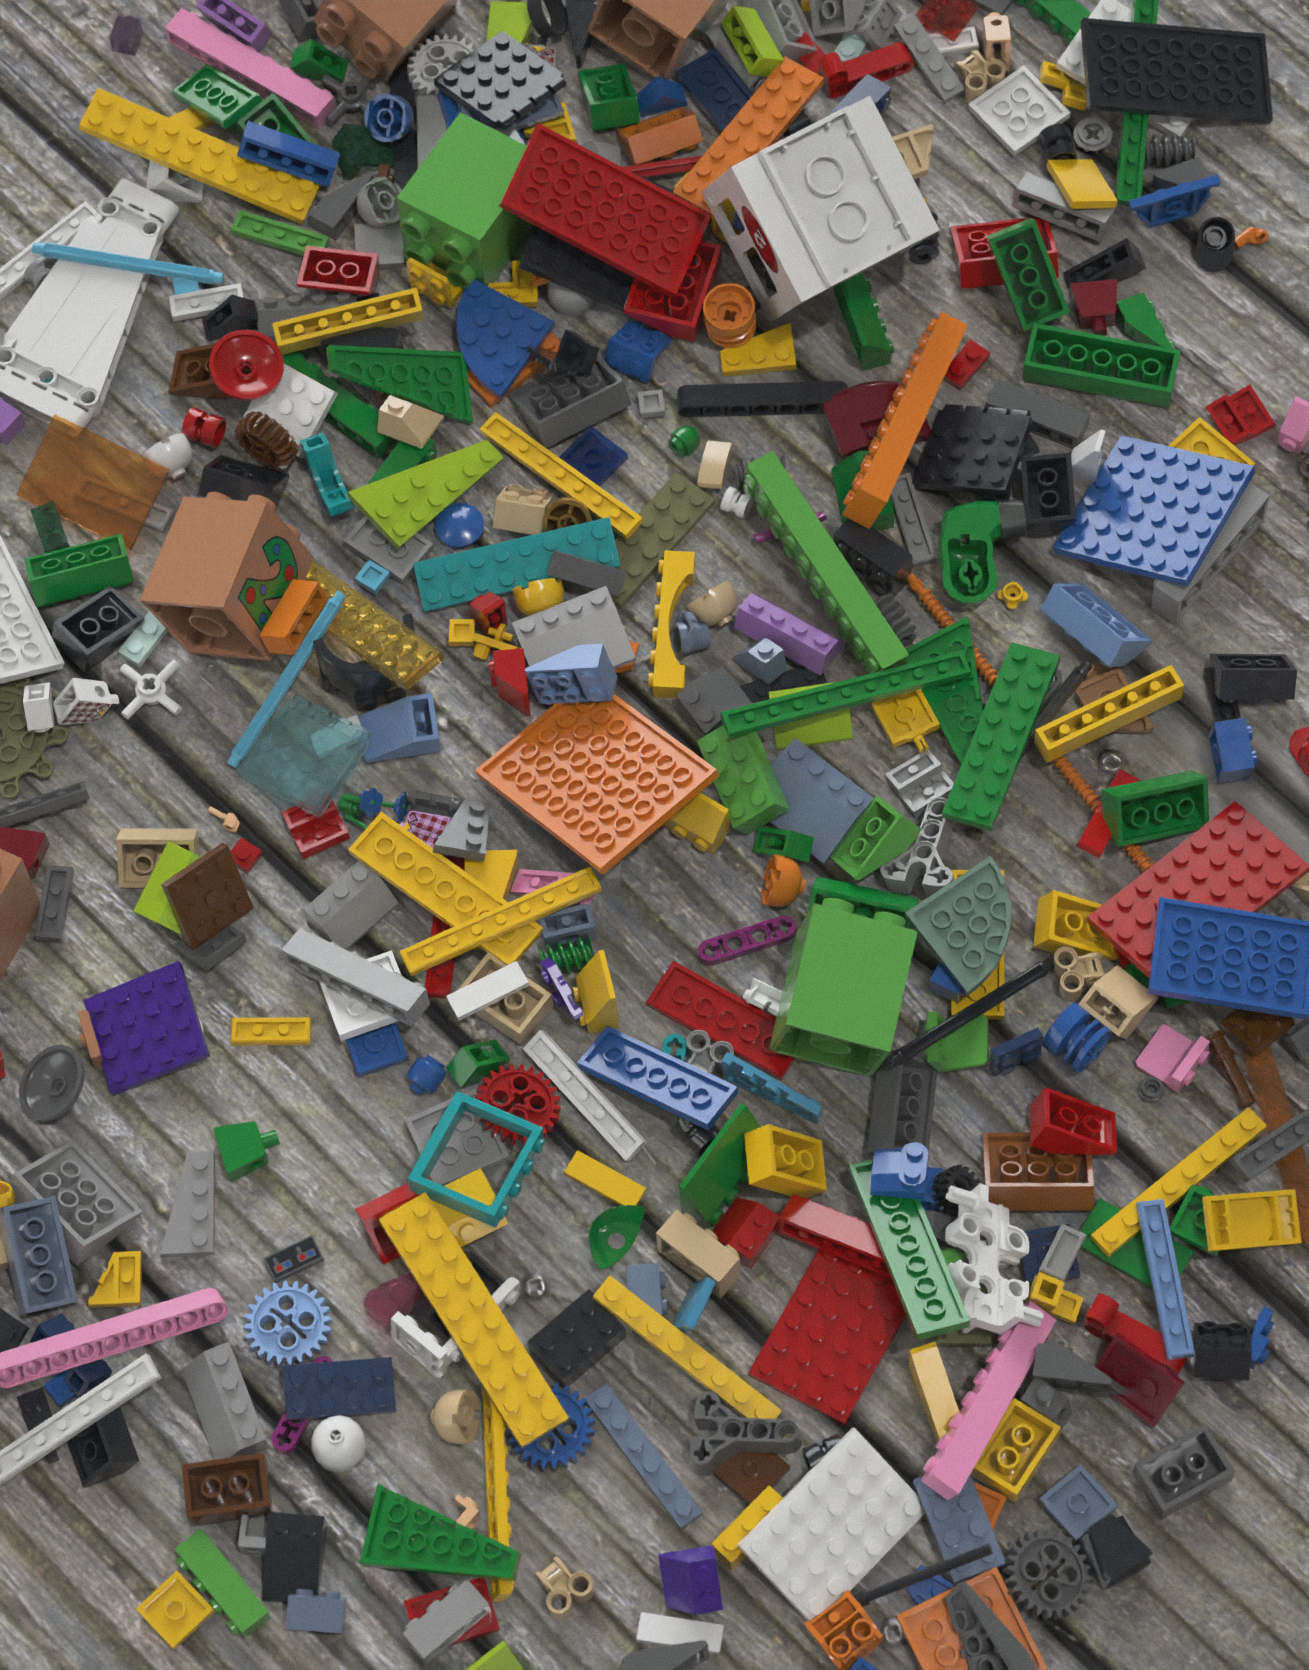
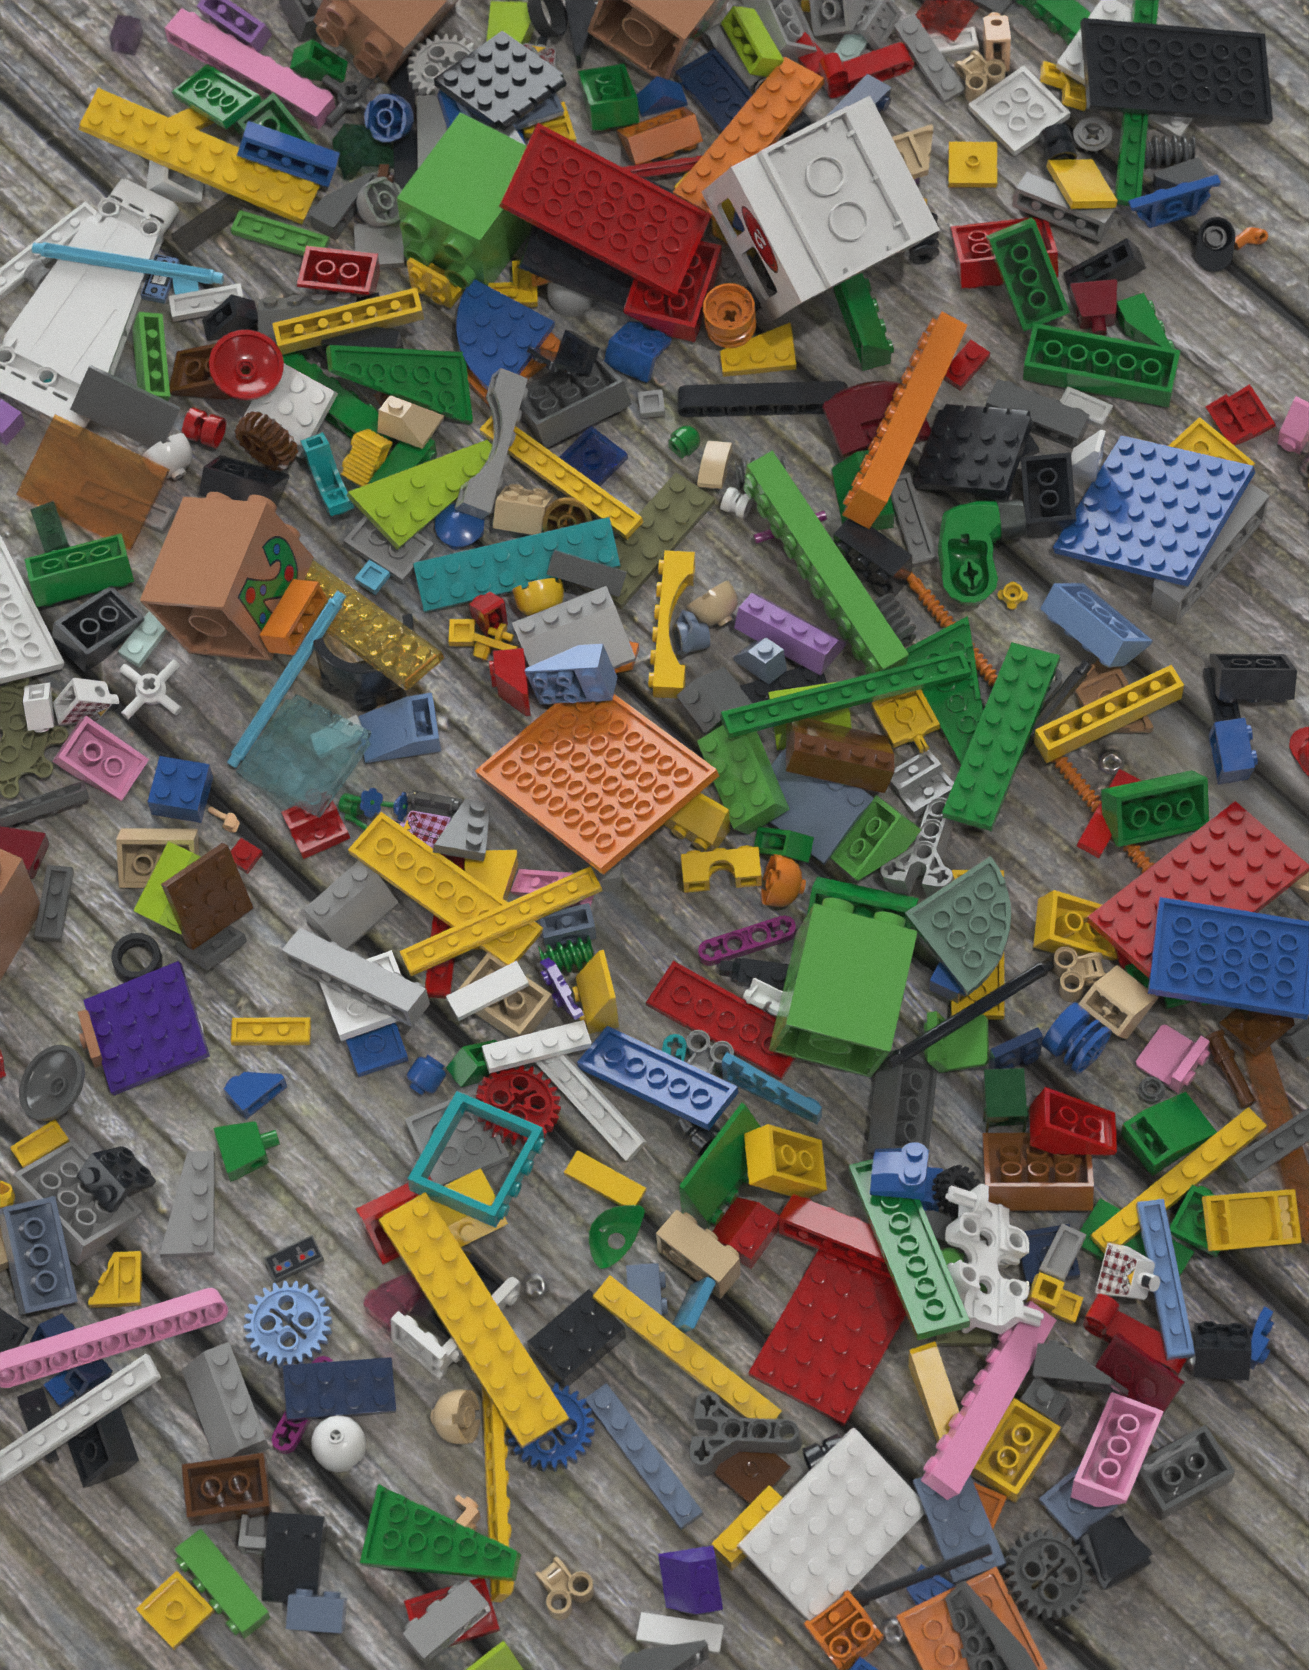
none -> yellow tile [10,1119,70,1168]
none -> bright pink slope [52,716,149,801]
none -> dark grey tile [70,365,181,448]
none -> black bracket [76,1146,156,1213]
none -> black tyre [111,933,163,982]
none -> bright green brick [132,312,170,401]
none -> medium blue tile [141,254,179,304]
none -> blue brick [148,756,213,823]
none -> clear smoke tile [171,195,243,254]
none -> blue slope [223,1072,287,1120]
none -> yellow brick [341,429,392,487]
none -> light grey arch [455,368,528,519]
none -> white plate [482,1020,591,1073]
none -> yellow arch [681,845,762,893]
none -> black hinge [719,958,789,991]
none -> reddish brown slope [786,718,894,793]
none -> yellow plate [948,142,997,188]
none -> dark green piece [982,1068,1029,1133]
none -> white tile [1060,387,1113,429]
none -> bright pink slope [1071,1392,1164,1507]
none -> white torso [1095,1243,1160,1300]
none -> green slope [1121,1092,1217,1176]

